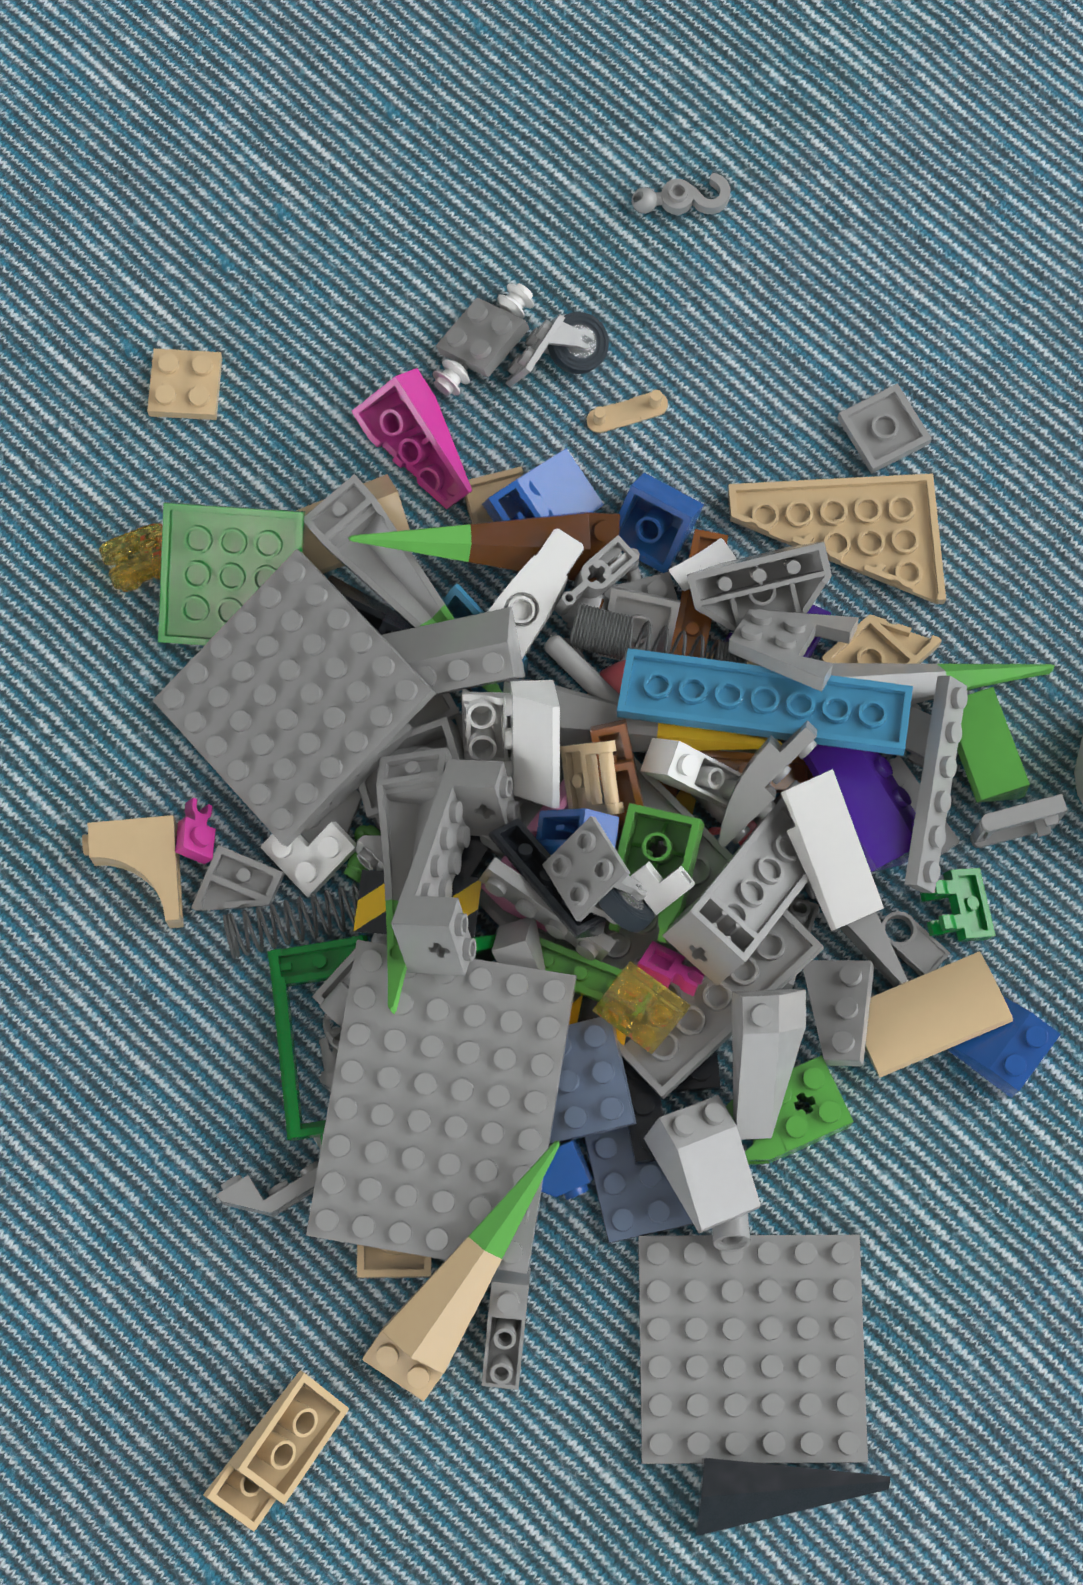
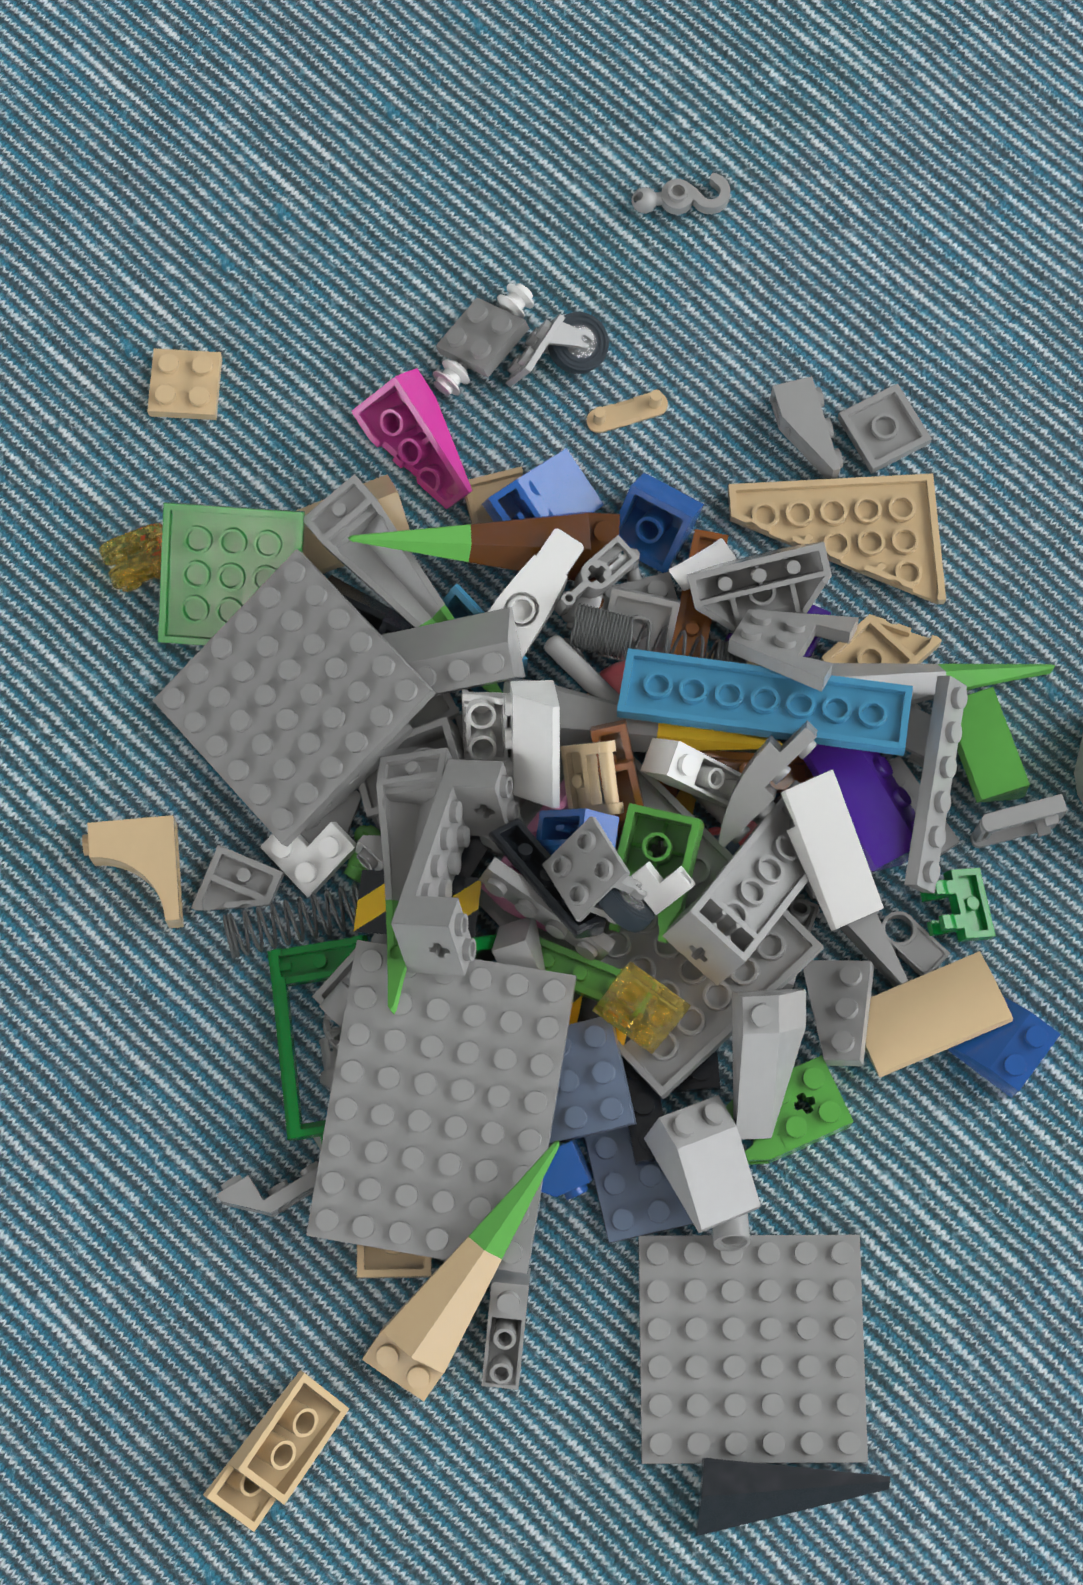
dark pink plate [175,798,216,865] -> none
dark pink plate [635,941,705,996] -> none
none -> light grey slope [770,376,843,479]

